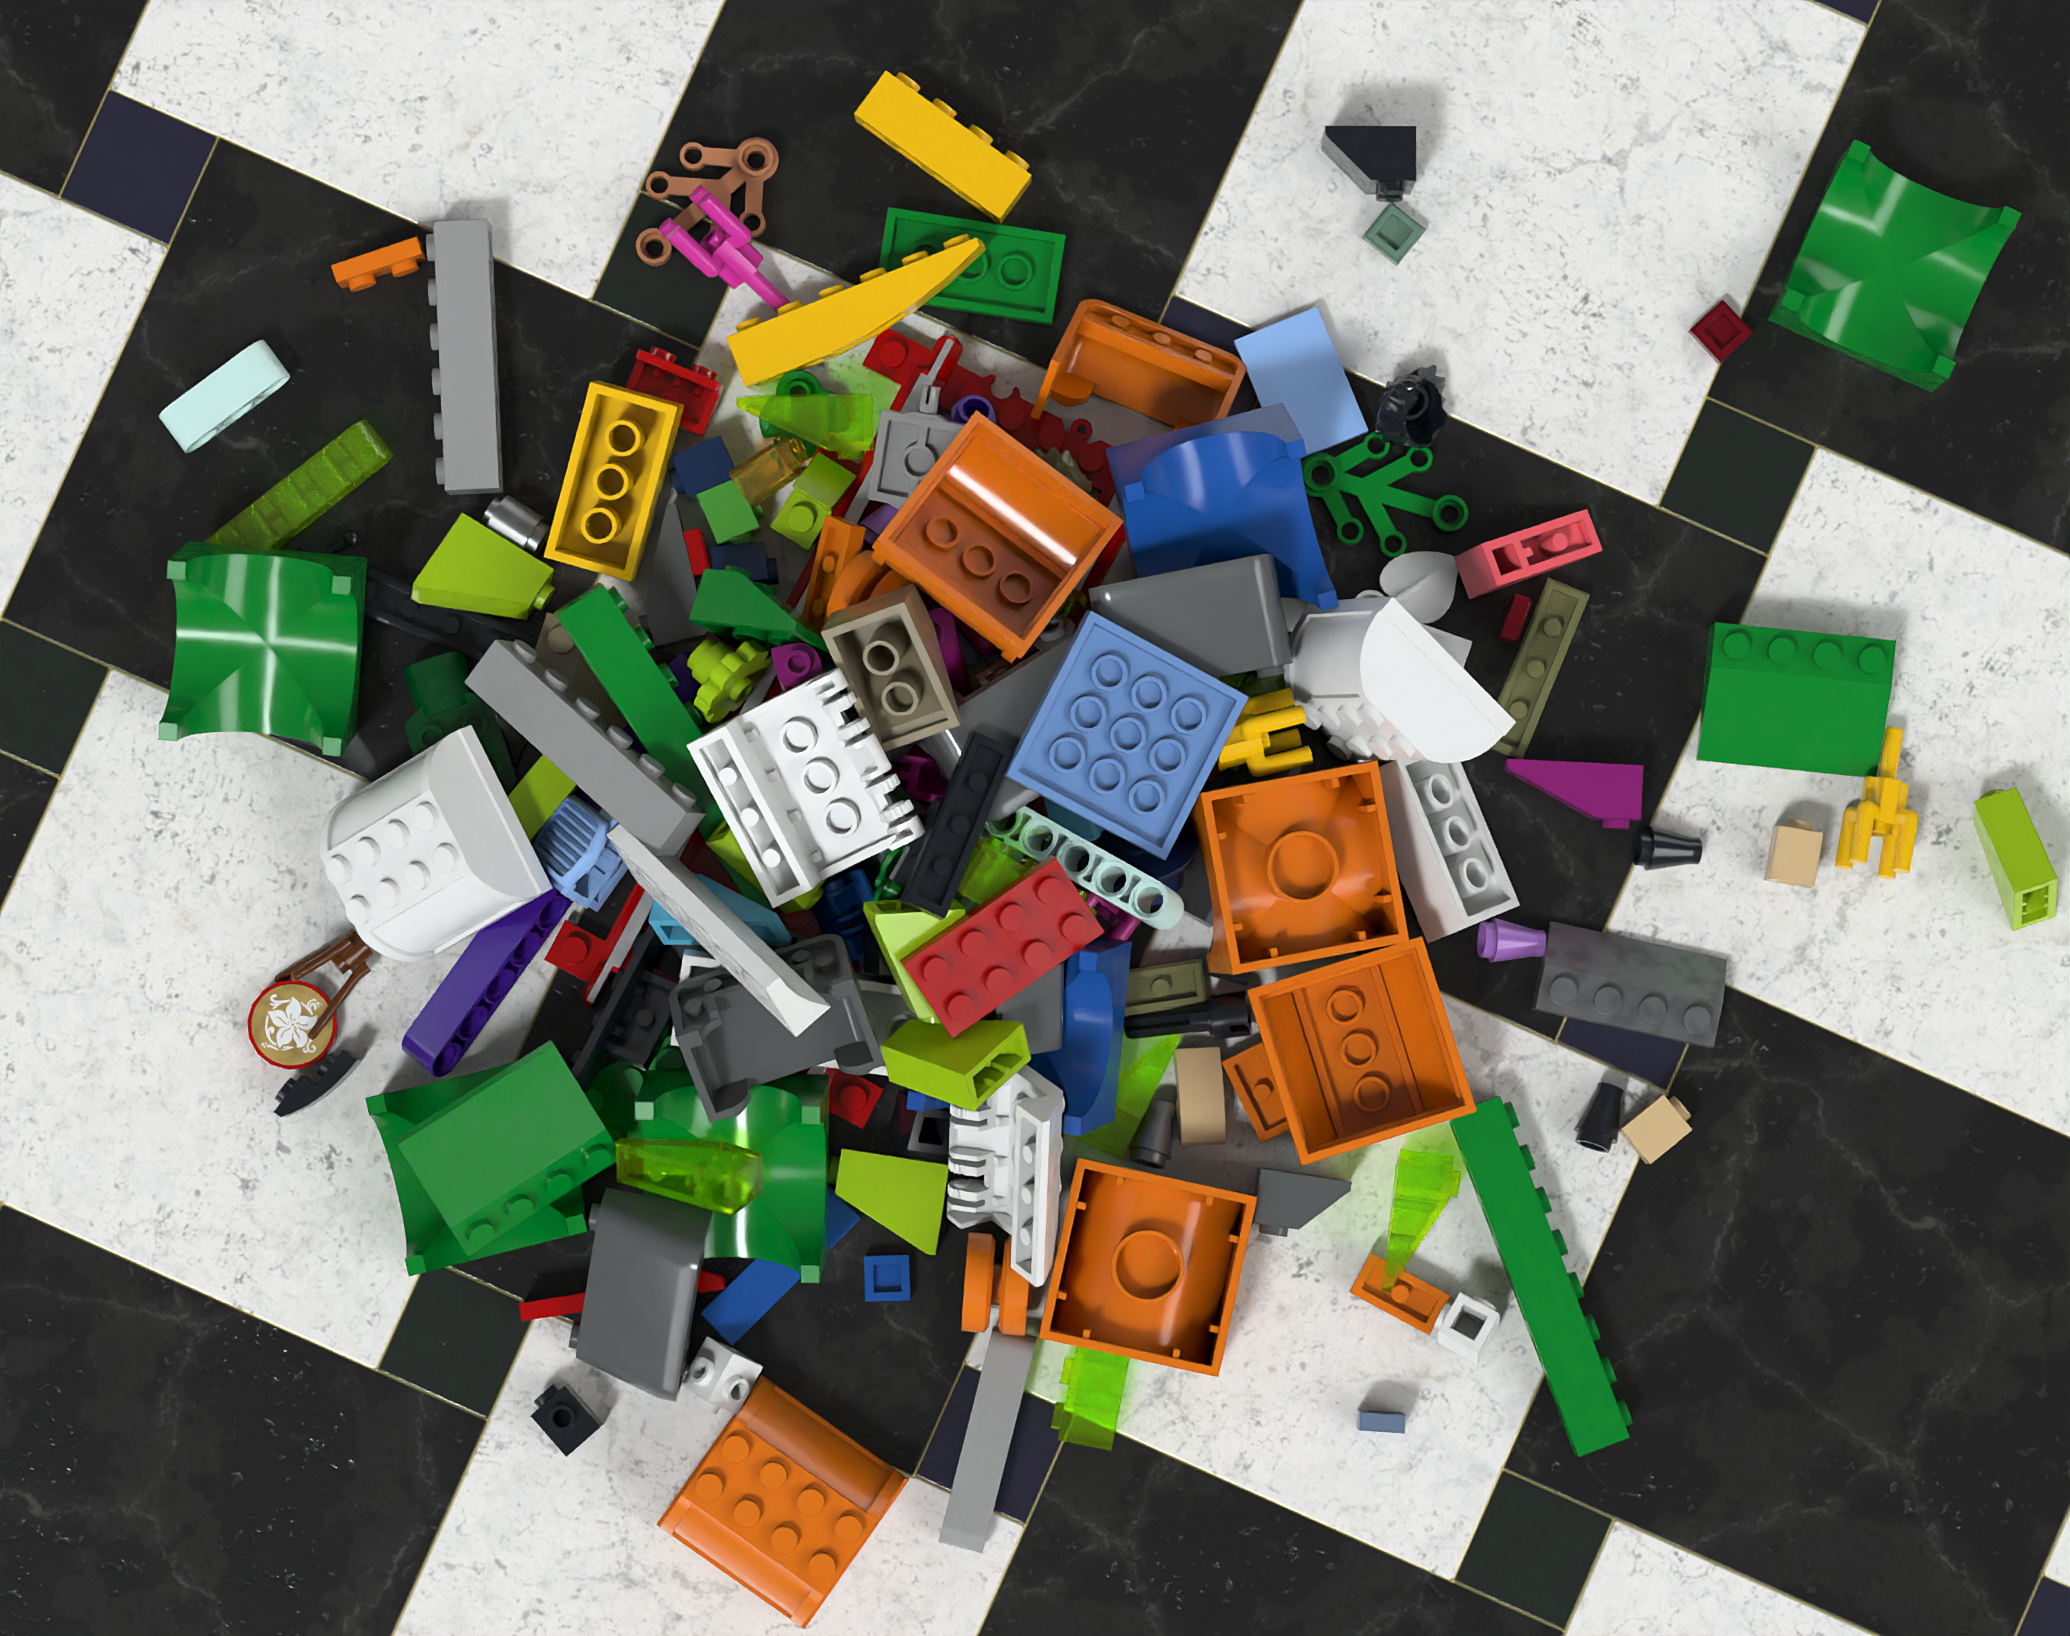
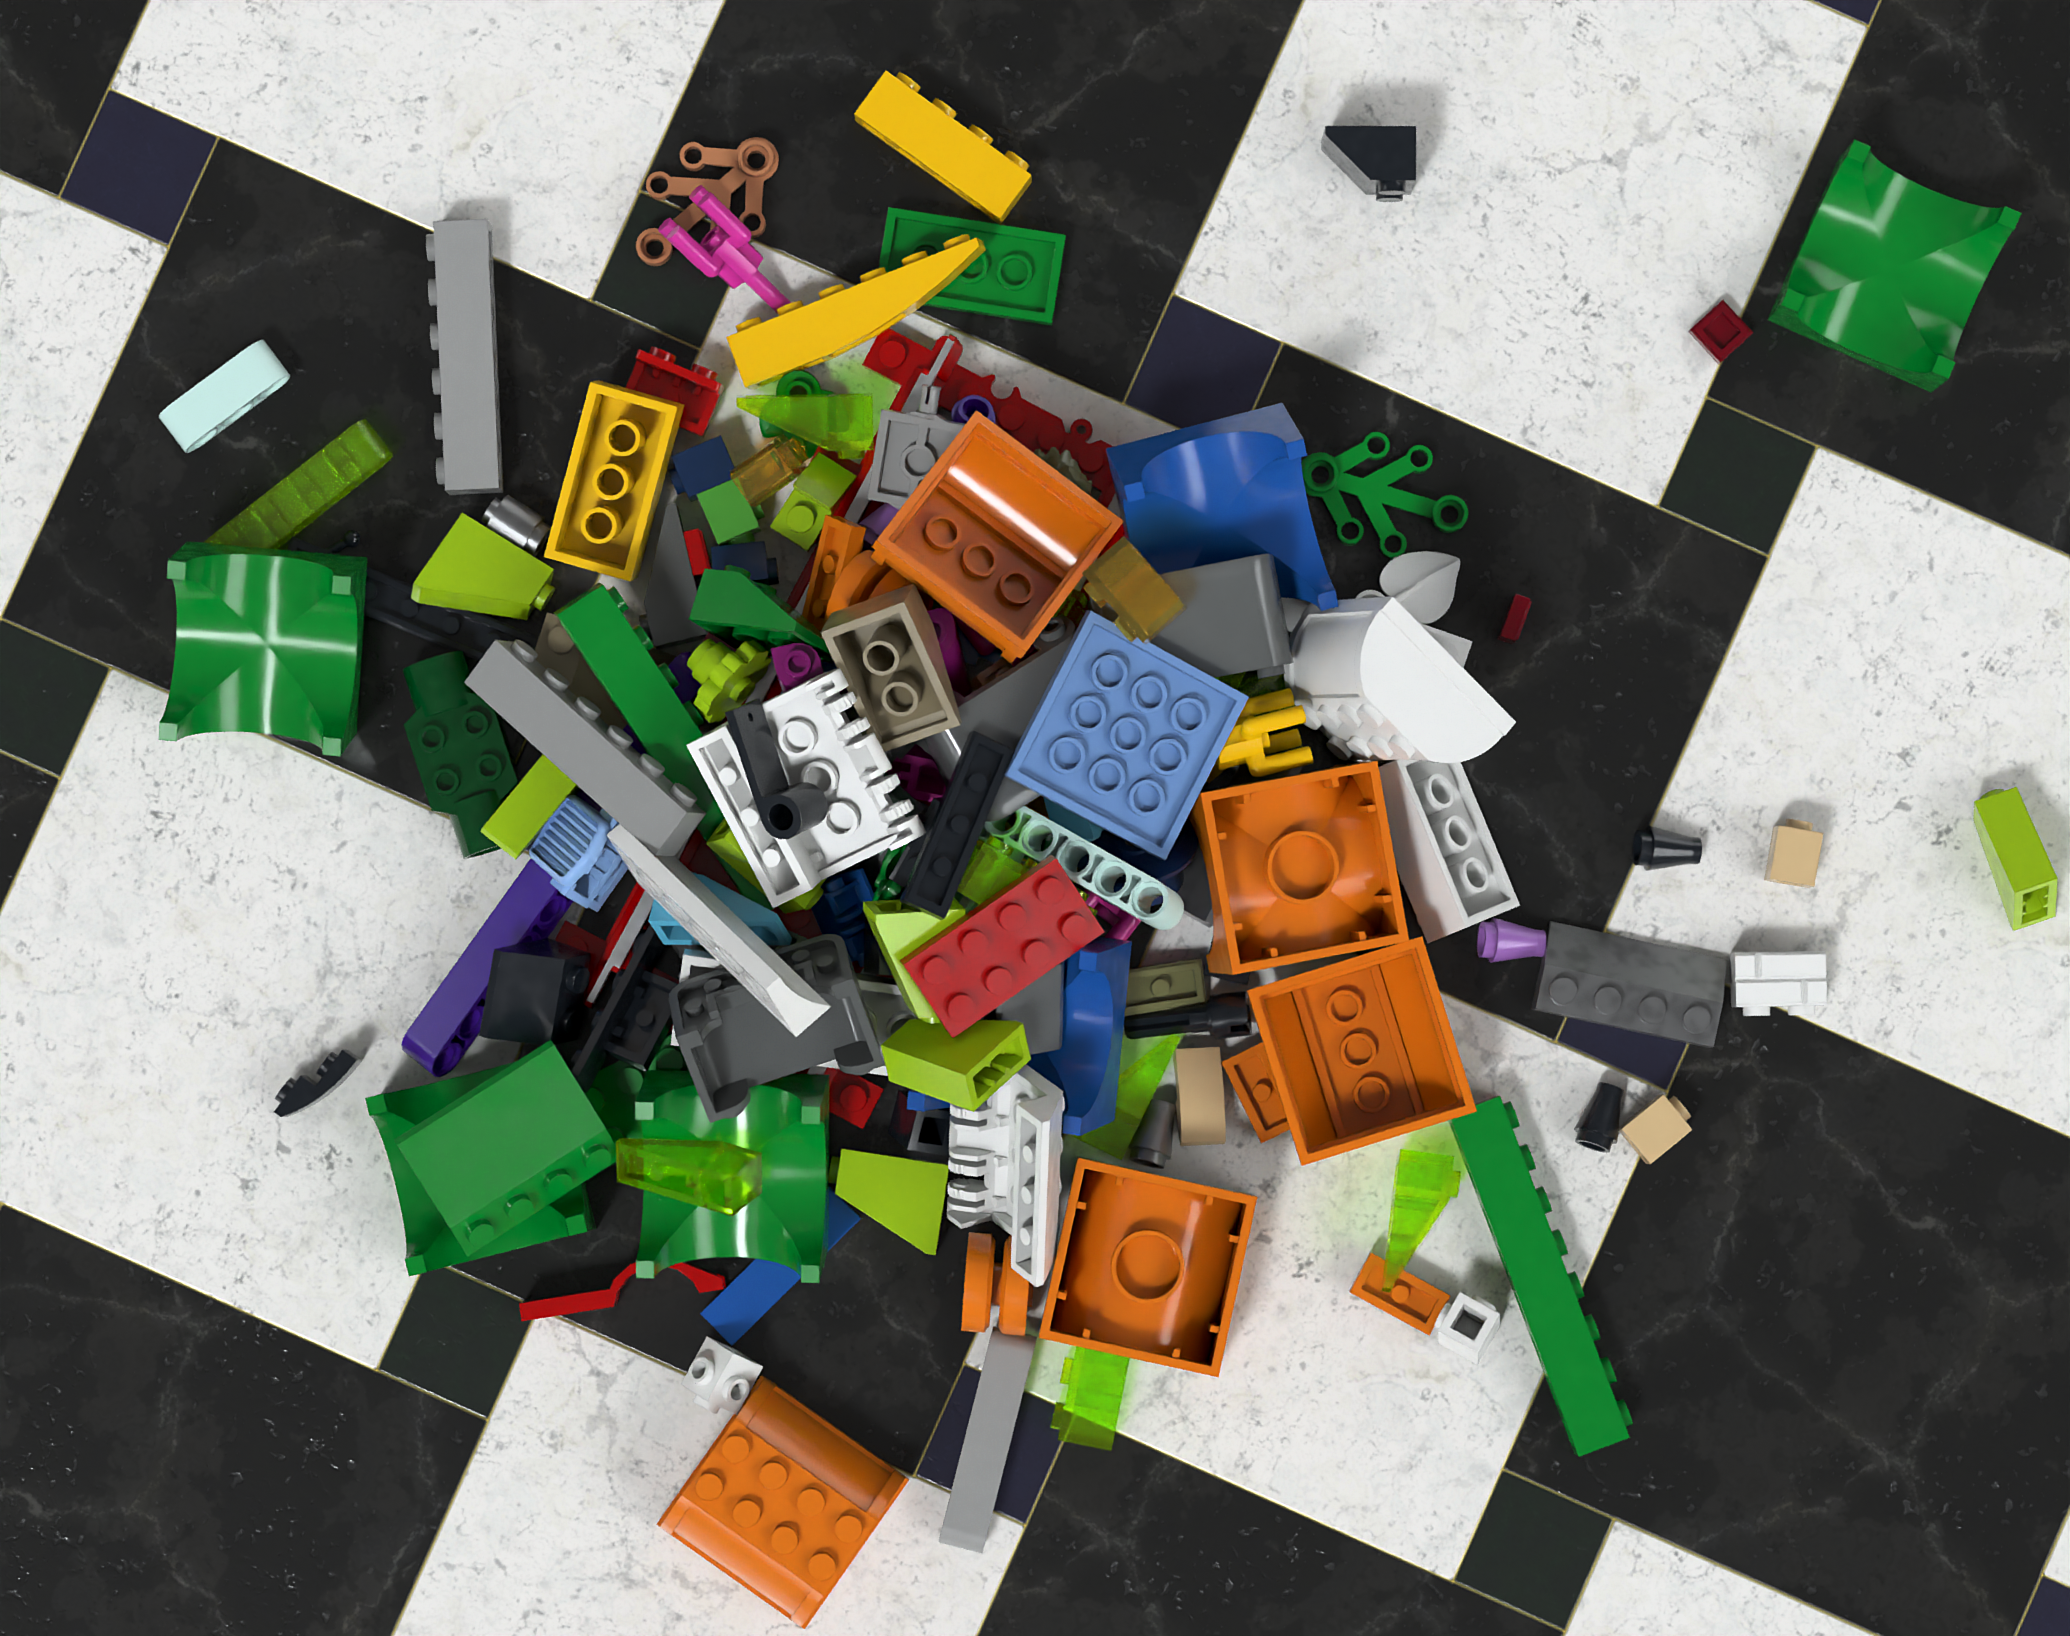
tile [247,980,339,1070] -> none
reddish brown plant [275,928,374,1040] -> none
white container [319,725,553,962] -> none
orange plate [331,237,427,292] -> none
black brick [531,1383,604,1457] -> none
dark grey windscreen [569,1188,714,1402] -> none
blue tile [864,1254,911,1302] -> none
orange windscreen [1030,299,1246,431] -> none
light blue tile [1234,307,1369,459] -> none
dark grey slope [1252,1167,1352,1237] -> none
sand blue tile [1357,1410,1406,1434] -> none
sand green tile [1362,202,1426,266] -> none
black hair [1374,365,1448,449] -> none
coral slope [1453,509,1603,600] -> none
olive tile [1490,577,1590,759] -> none
magenta slope [1504,759,1643,829] -> none
green slope [1696,622,1896,778] -> none
yellow plant [1835,727,1919,879] -> none
none -> black slope [479,938,591,1045]
none -> black door [725,698,828,840]
none -> clear yellow brick [1082,536,1188,644]
none -> white brick [1730,951,1827,1016]

